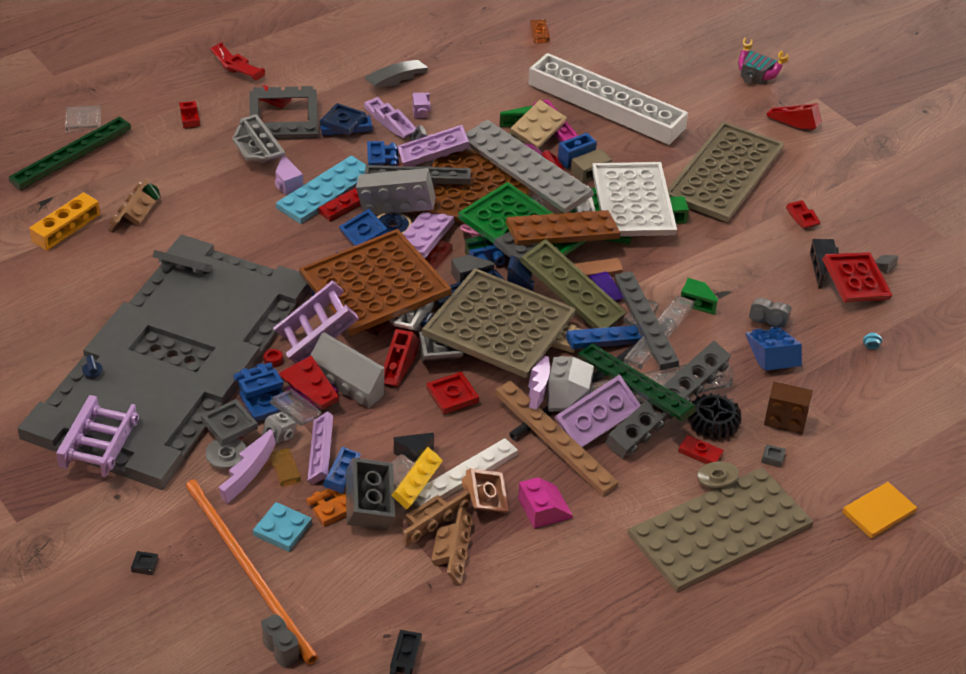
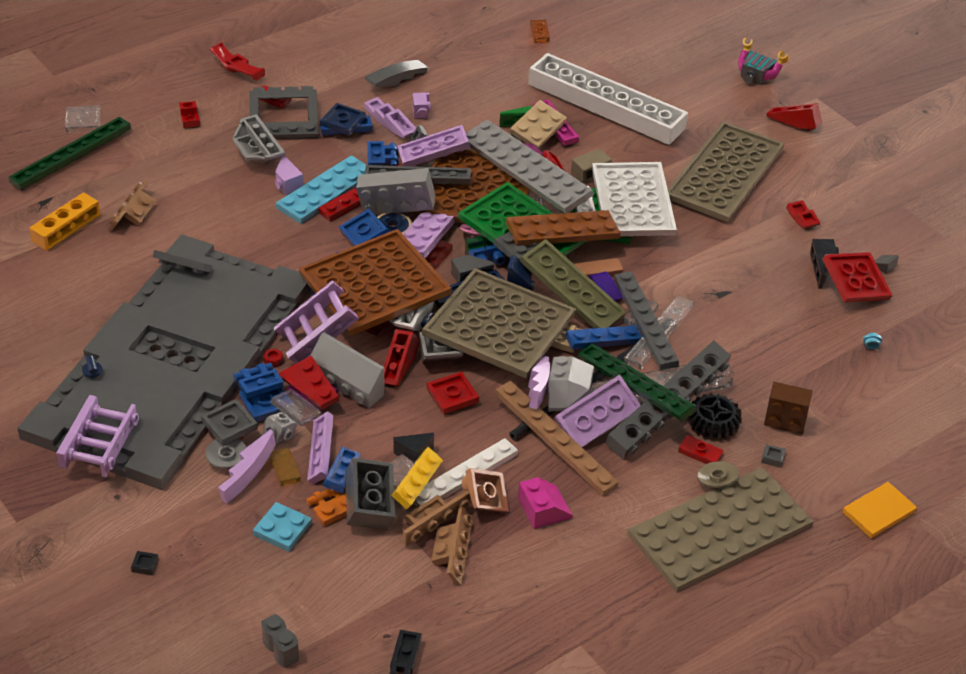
dark green plate [142,183,160,200] -> none
orange piece [186,479,318,665] -> none
blue brick [558,133,597,168] -> none
green brick [669,196,689,224] -> none
green slope [679,278,718,315] -> none
blue slope [746,327,802,370] -> none
dark grey brick [749,298,792,327] -> none

